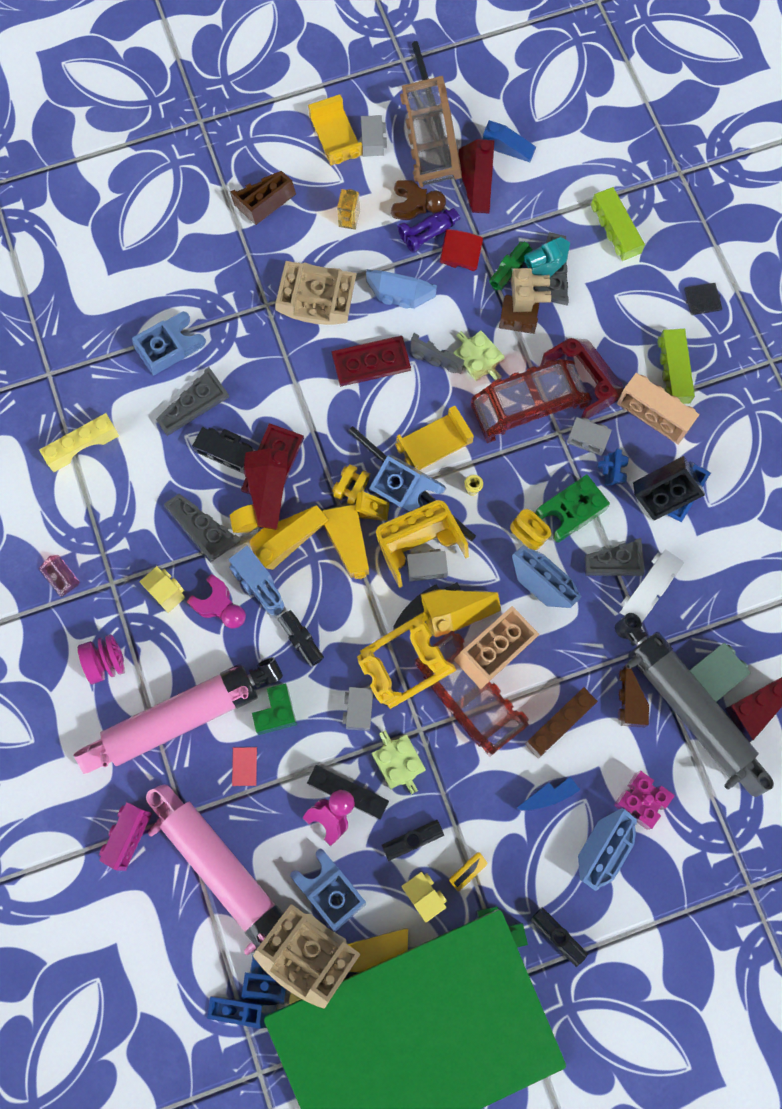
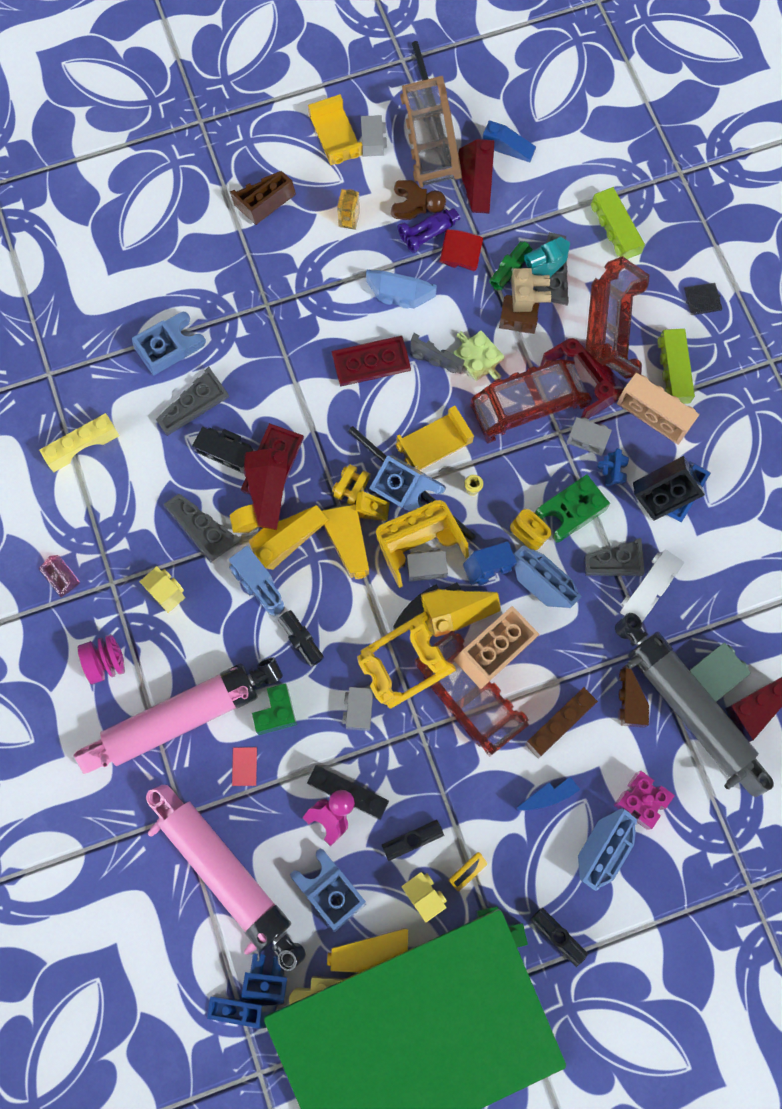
dark pink slope [99,802,152,871] -> none
dark pink piece [187,574,246,629] -> none
tan slope [253,904,360,1009] -> none
tan slope [275,261,357,325] -> none
yellowish green plate [371,730,426,795] -> none
none -> blue brick [463,542,517,586]
none -> clear red windscreen [585,256,649,379]

